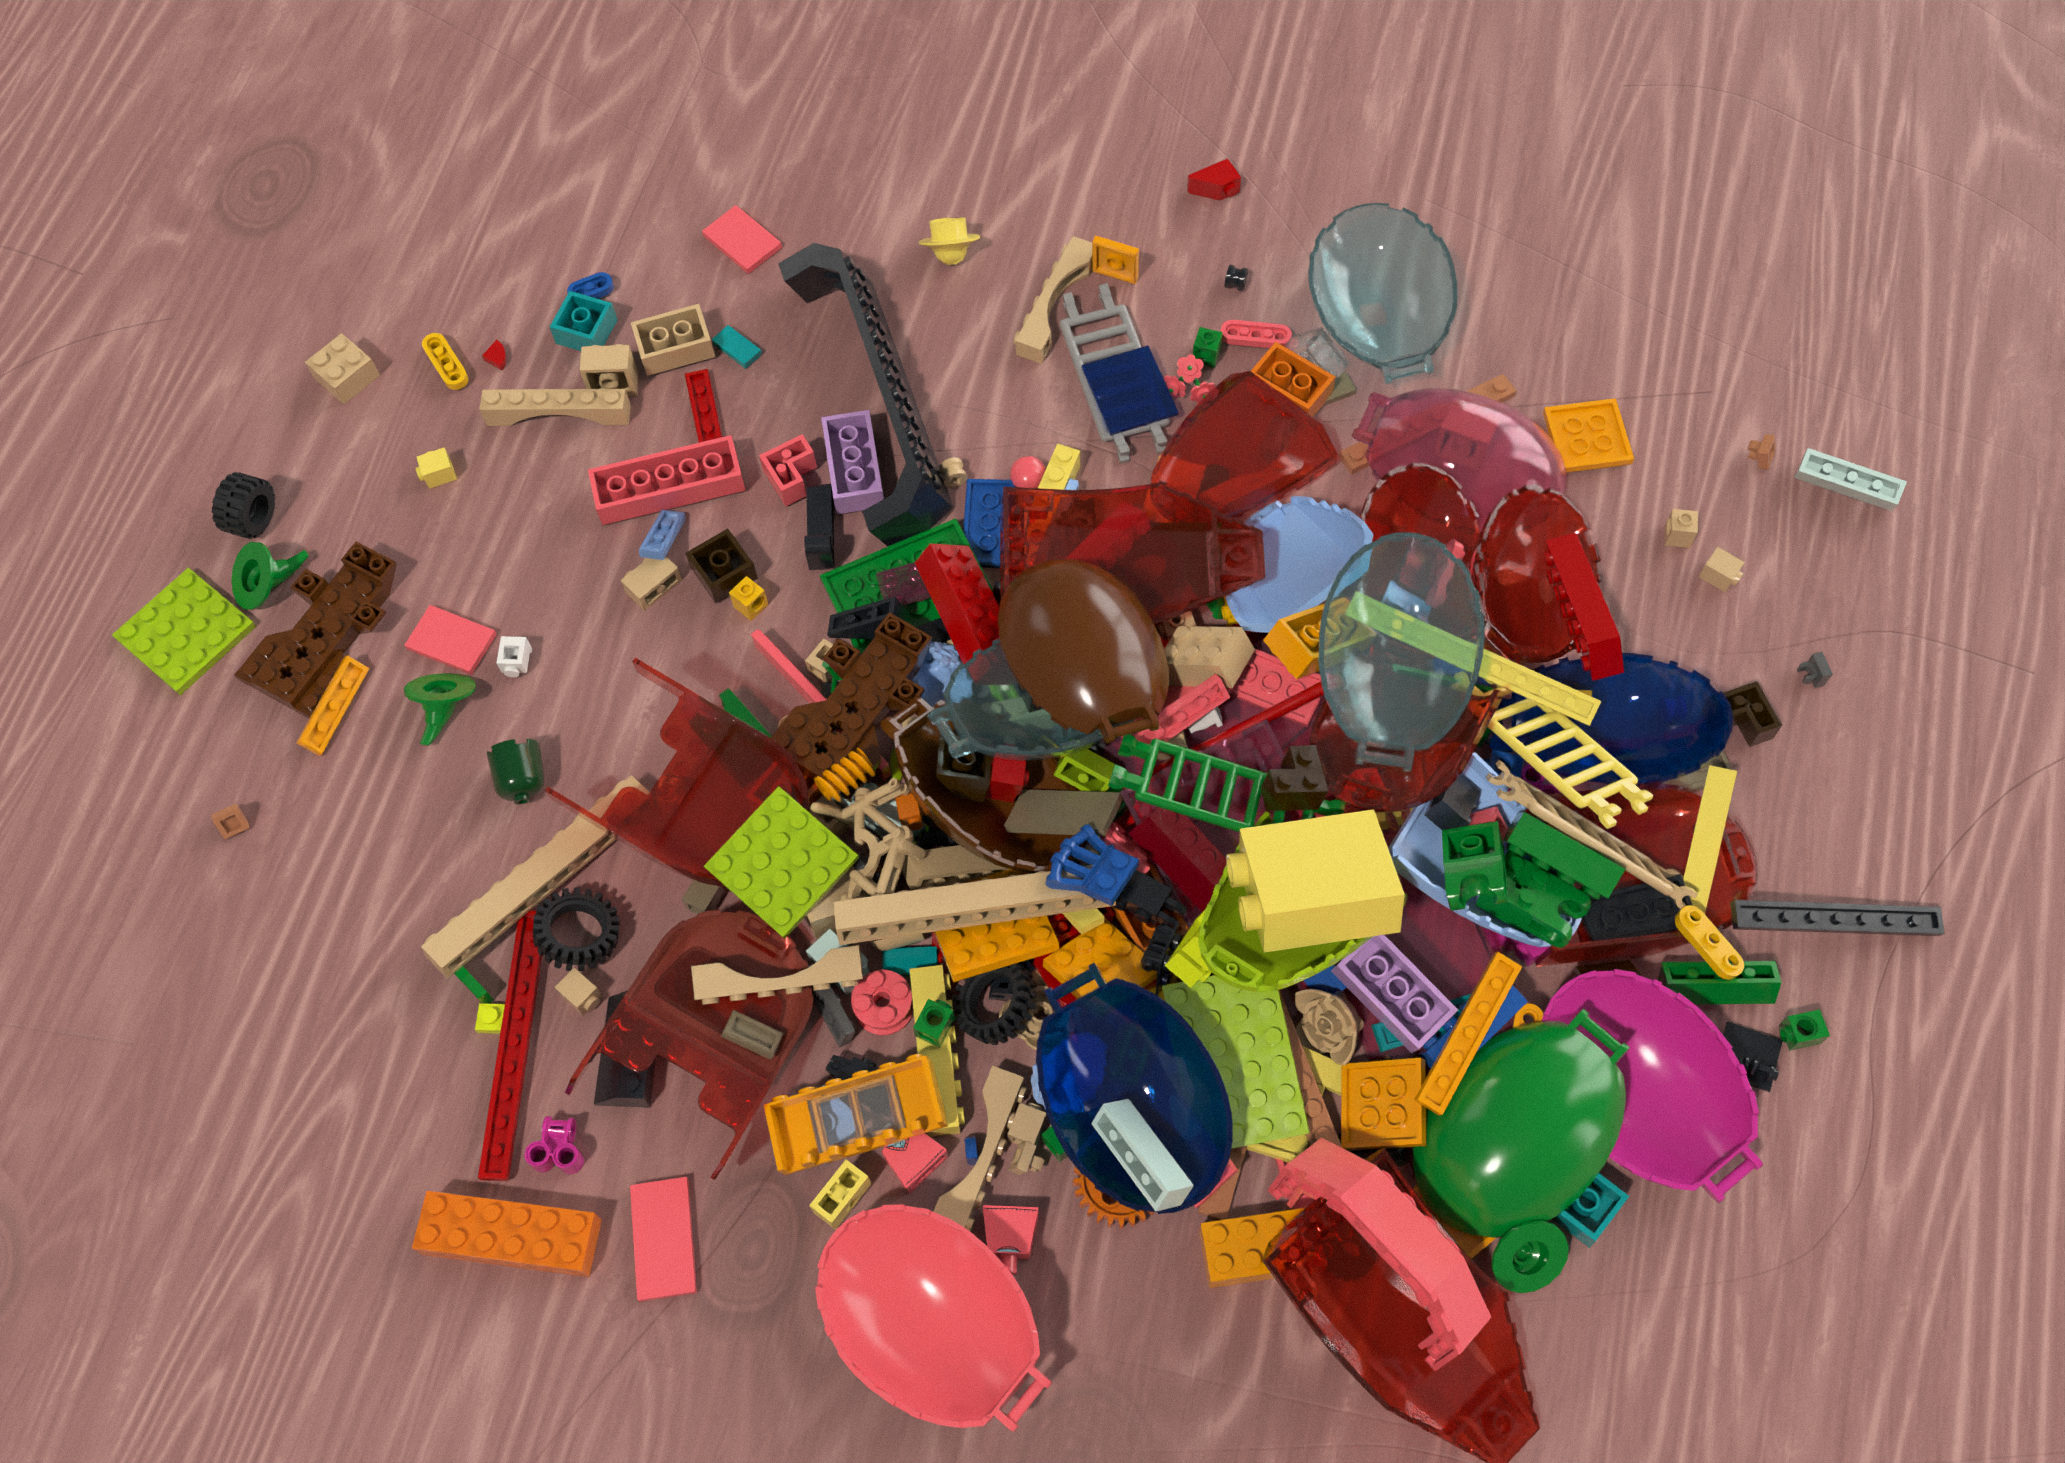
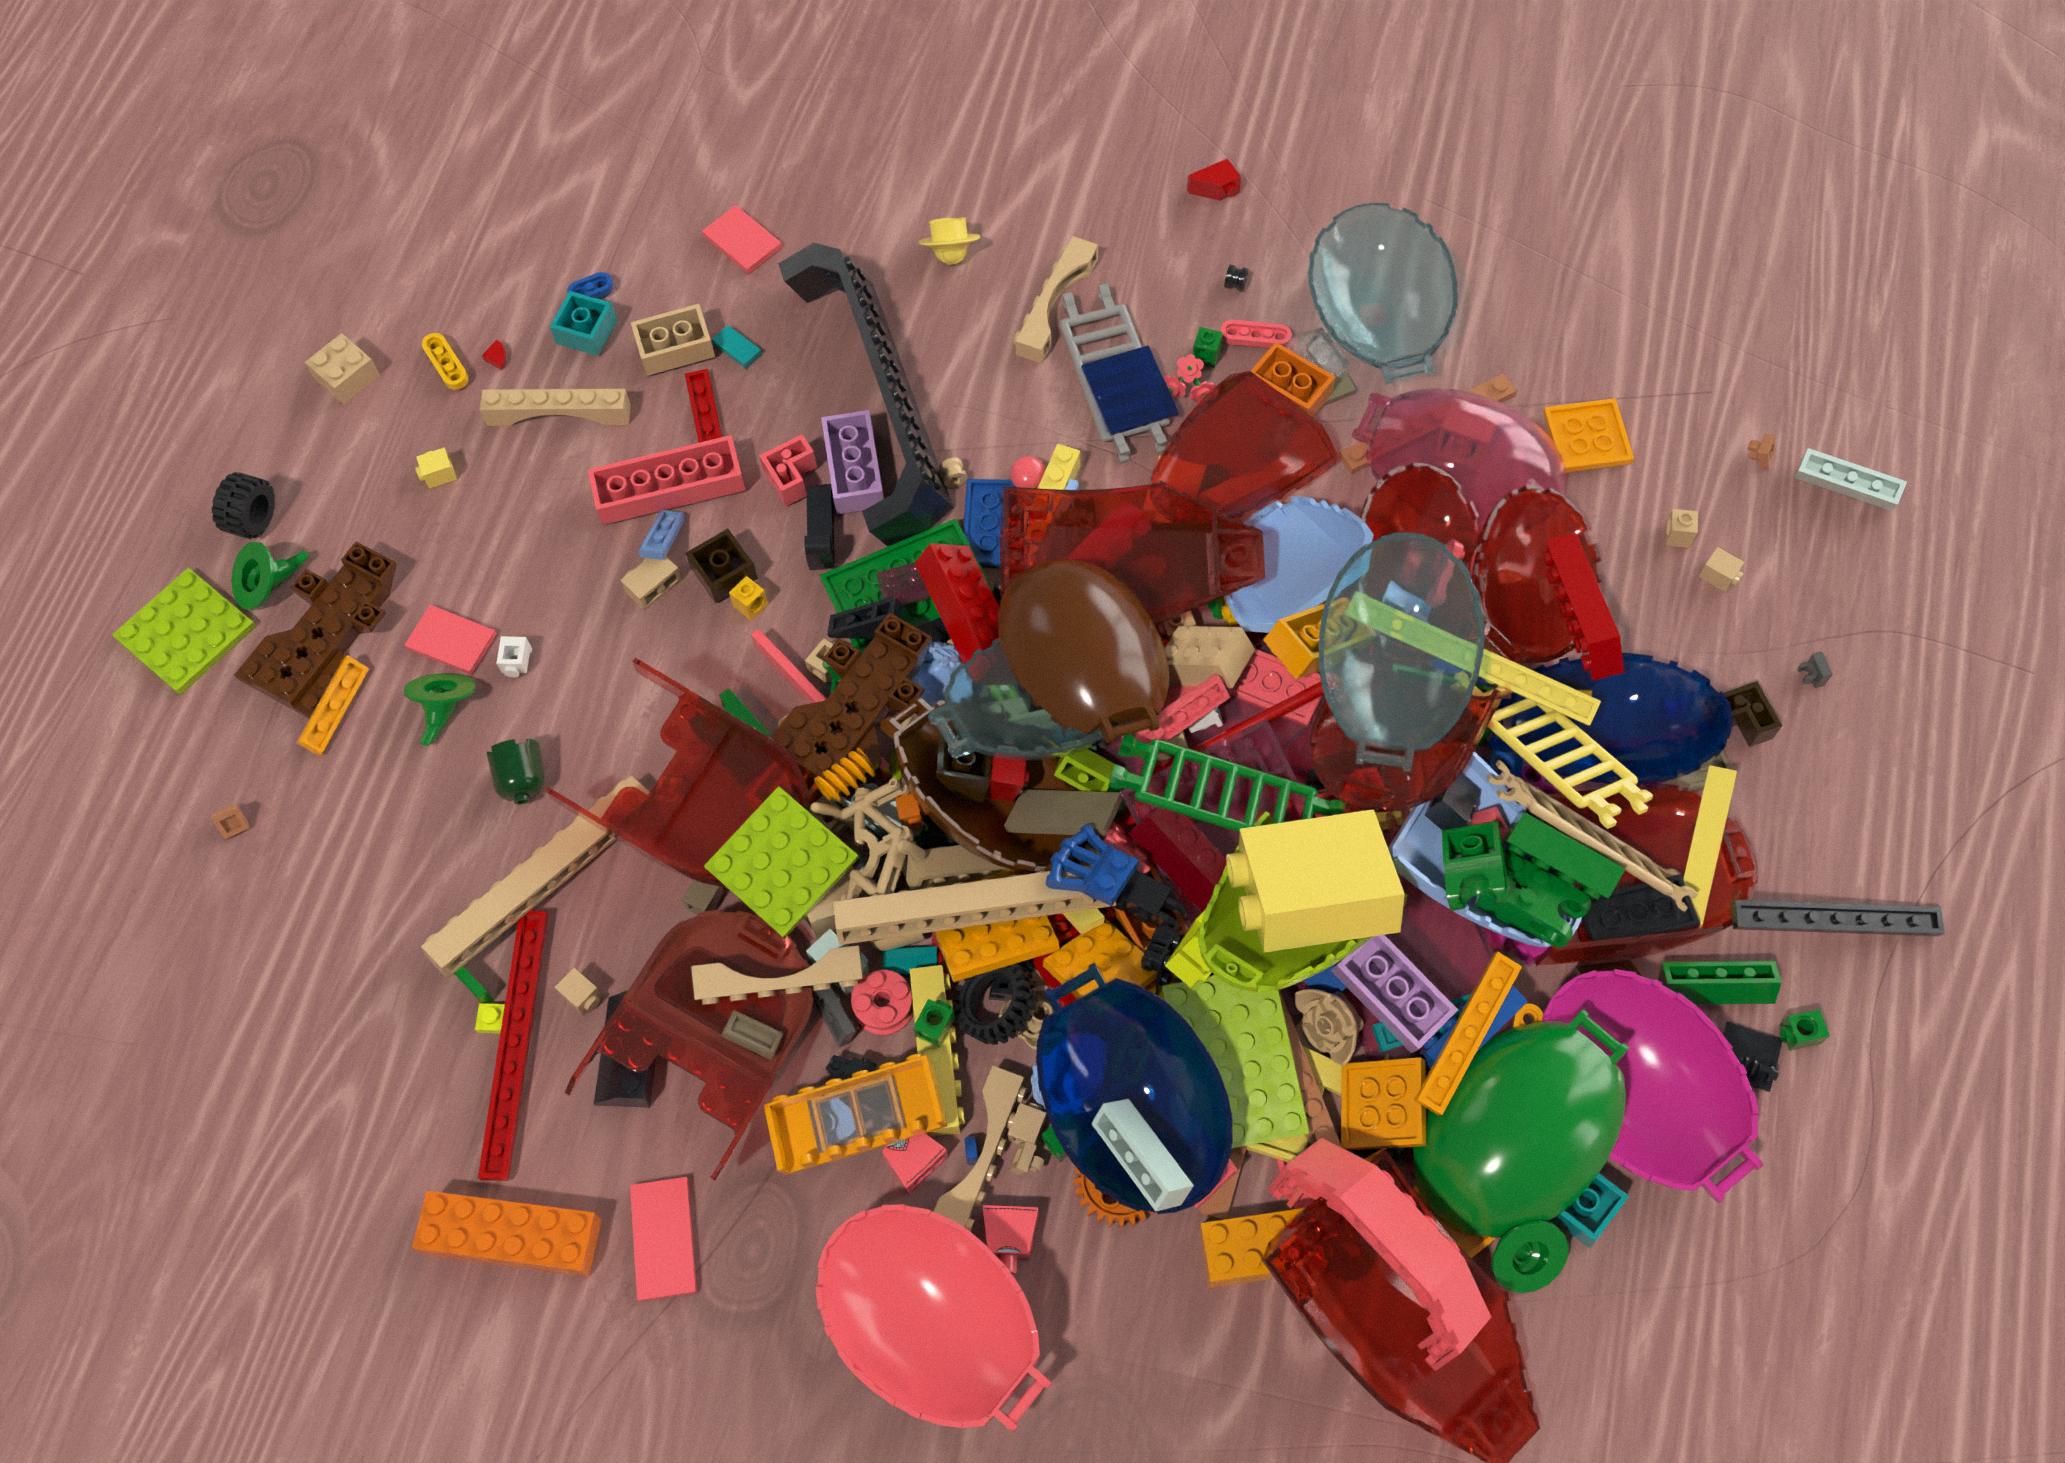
dark pink piece [524,1116,584,1175] -> none
black tyre [533,887,620,971] -> none
tan brick [580,344,639,397] -> none
light yellow brick [809,1159,871,1230] -> none
light orange tile [1092,235,1139,284] -> none
dark brown brick [1260,745,1328,811] -> none
yellow plate [1675,905,1744,980] -> none

